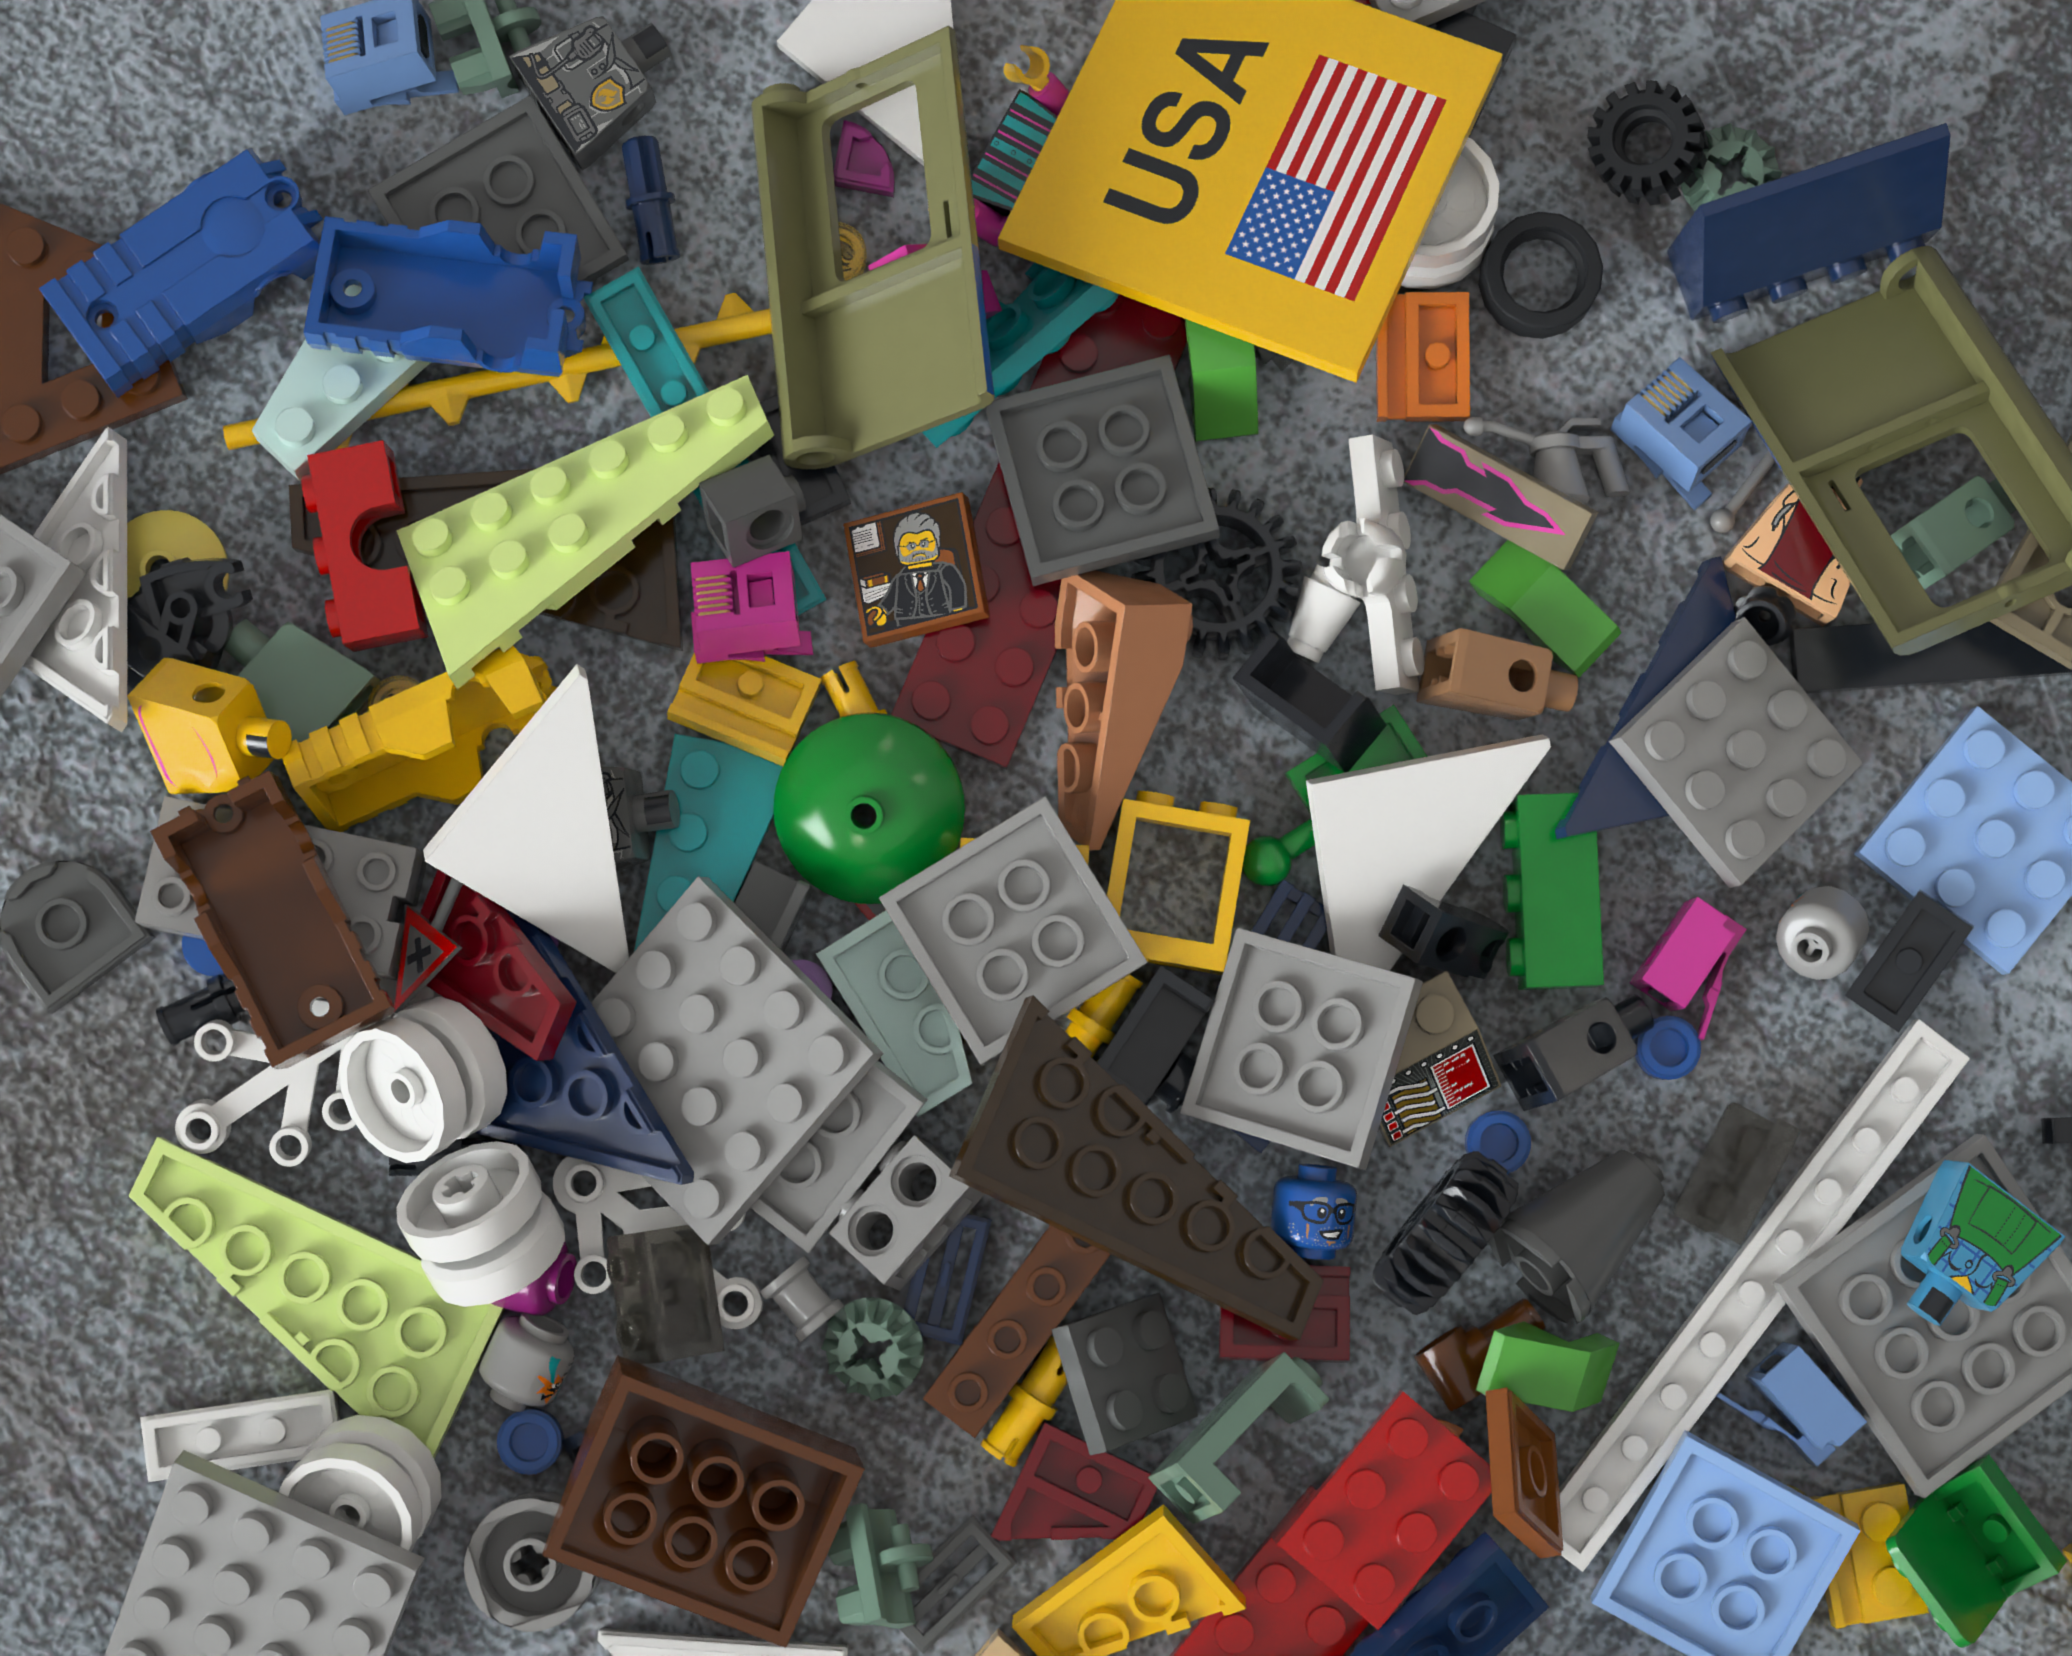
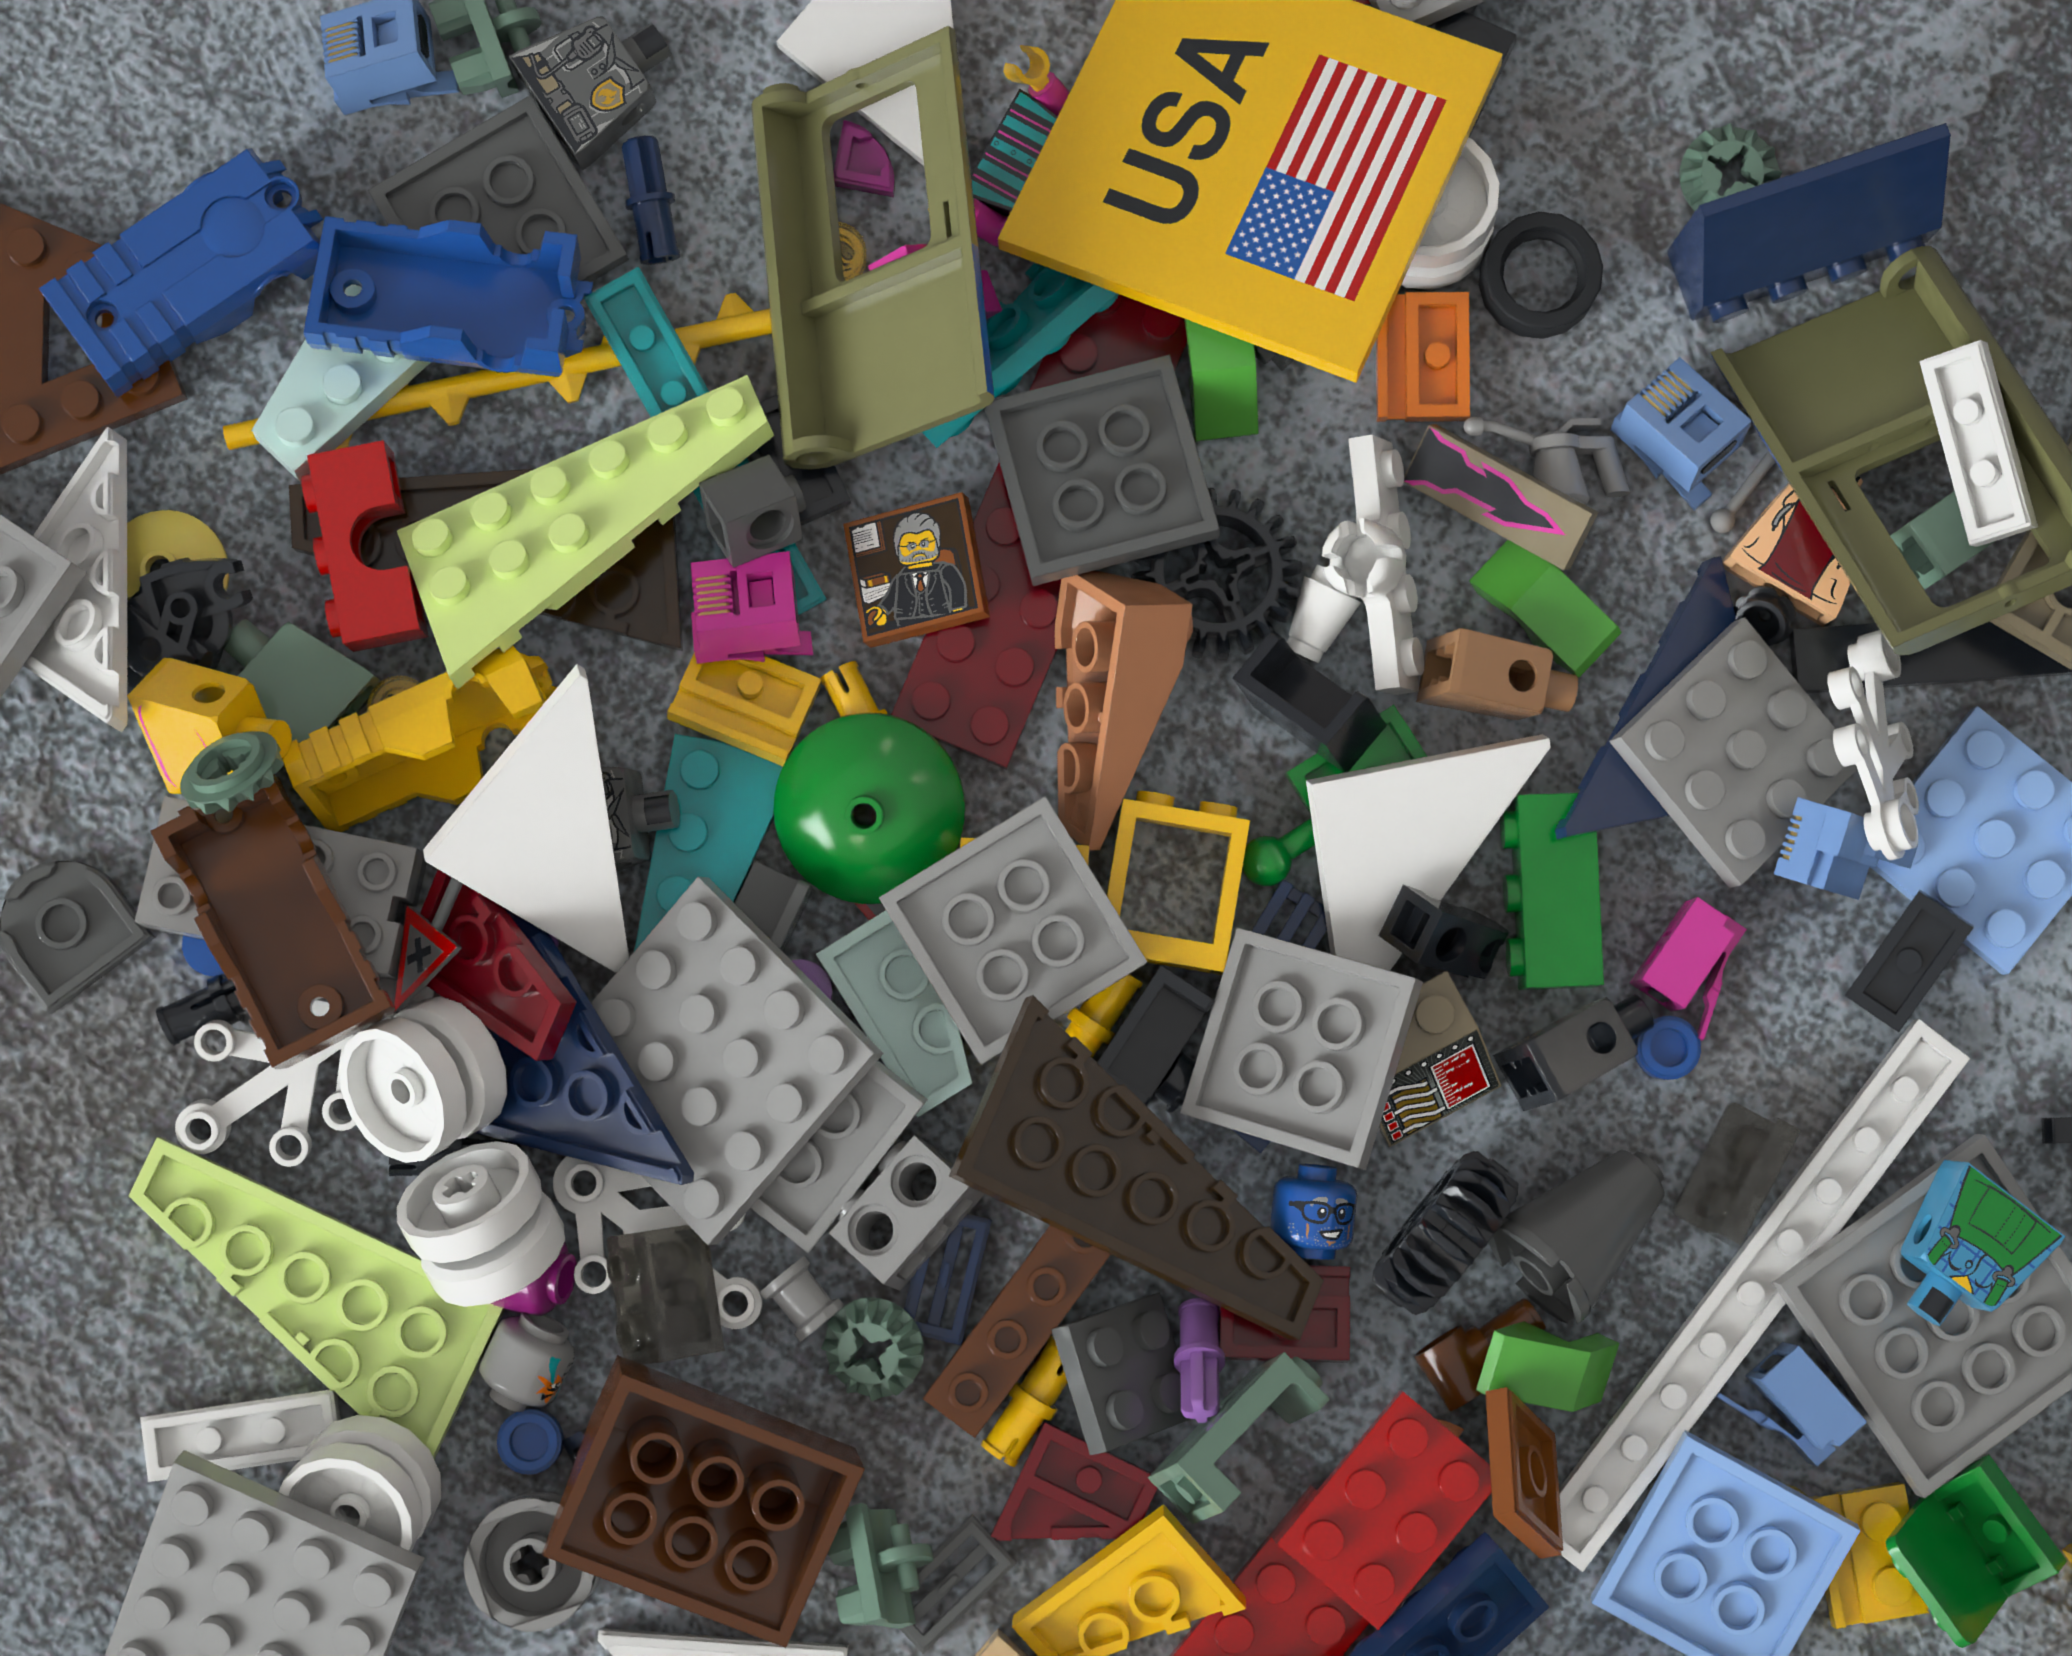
blue tile [1465,1110,1531,1174] -> none
black tyre [1587,80,1709,206] -> none
light grey head [1776,886,1869,980] -> none
none -> sand green gear [180,731,284,815]
none -> medium lavender axle [1174,1298,1225,1423]
none -> medium blue piece [1774,797,1918,900]
none -> white plant [1828,630,1919,860]
none -> white tile [1919,340,2038,547]

